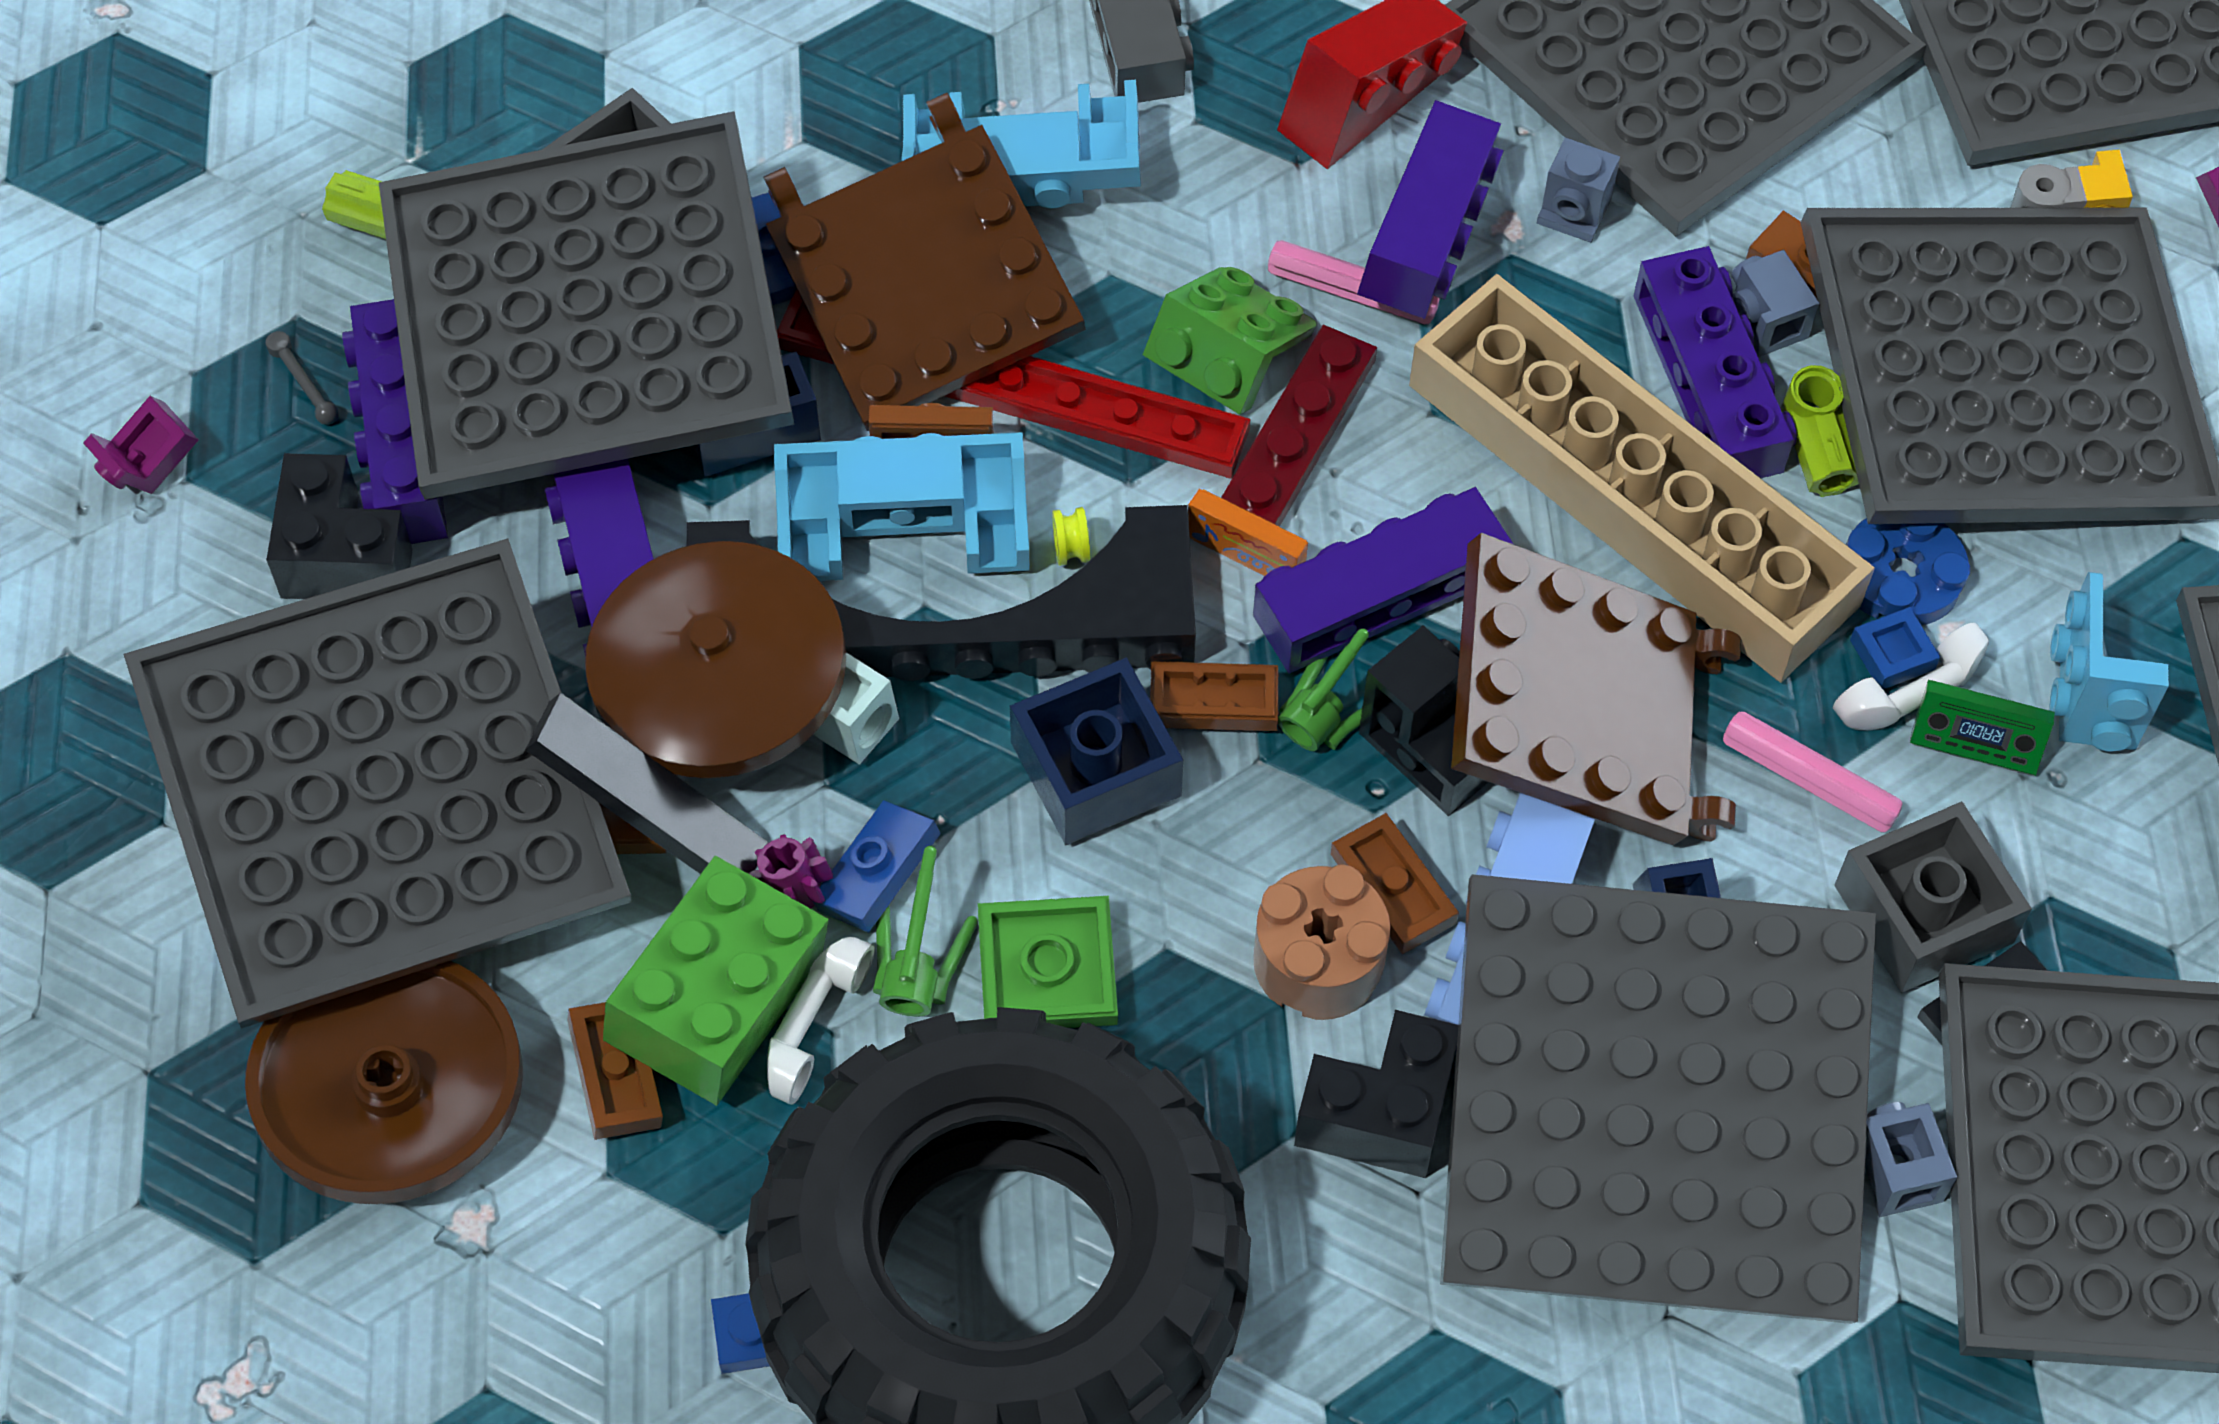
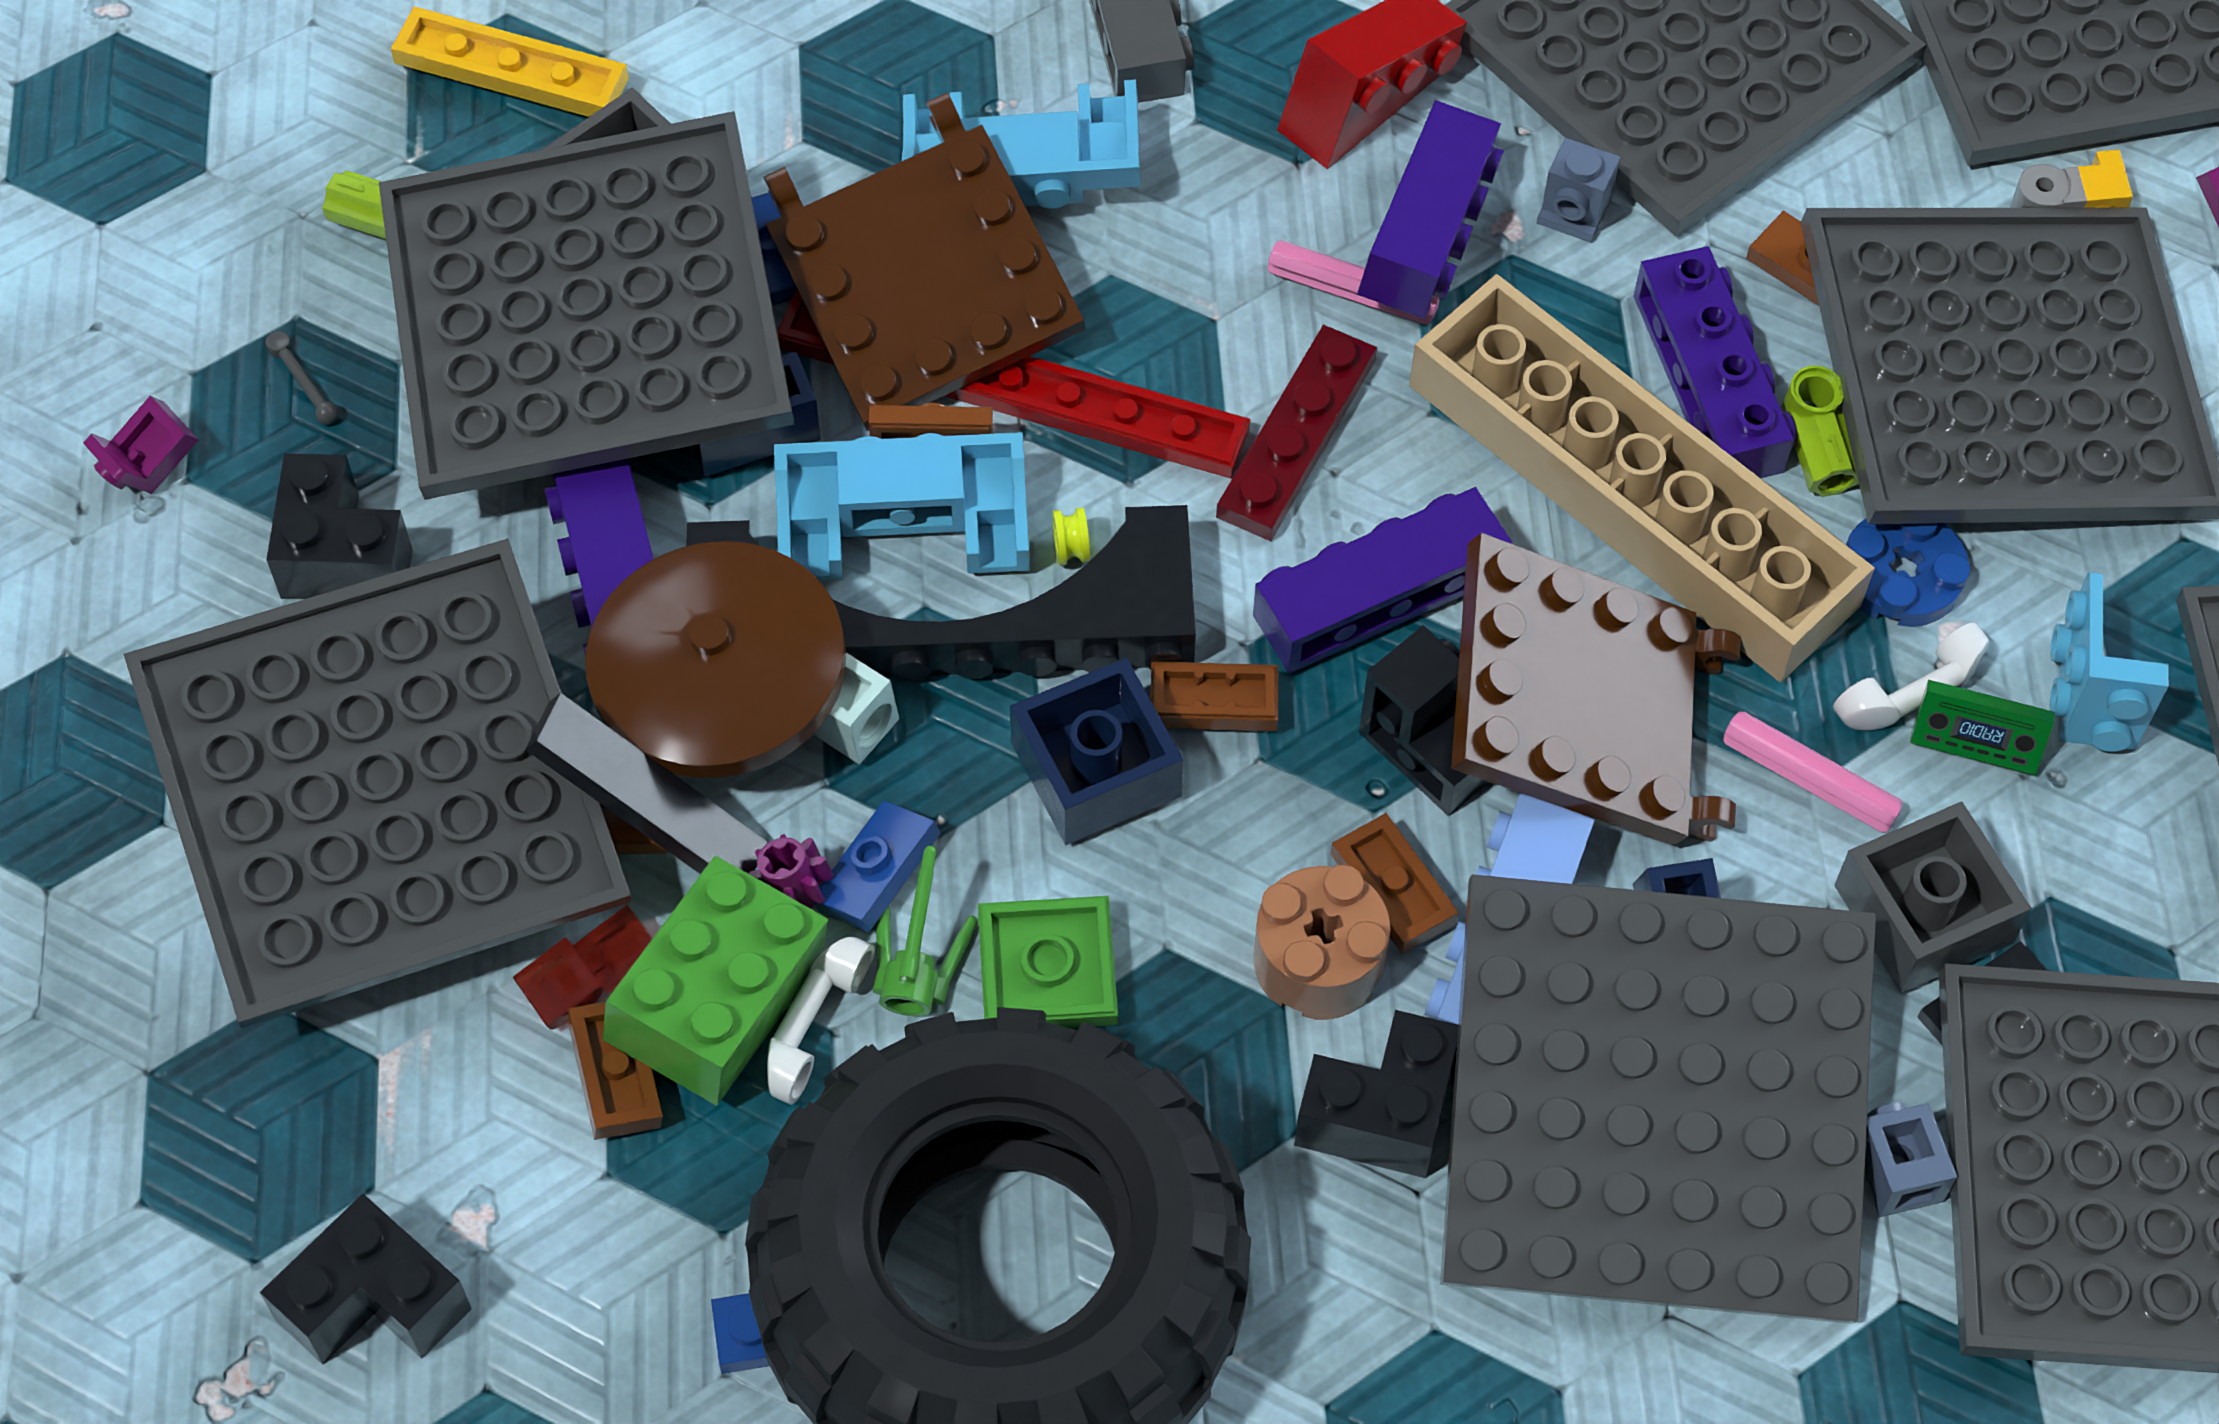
reddish brown dish [245,961,523,1204] -> none
dark purple brick [342,299,448,544] -> none
bright green bracket [1142,267,1317,415] -> none
orange tile [1188,489,1308,576] -> none
bright green plant [1278,629,1369,751] -> none
sand blue brick [1731,250,1819,357] -> none
blue plate [1850,607,1940,689] -> none
none -> black brick [259,1193,472,1364]
none -> yellow plate [391,6,629,117]
none -> clear red slope [513,905,653,1030]

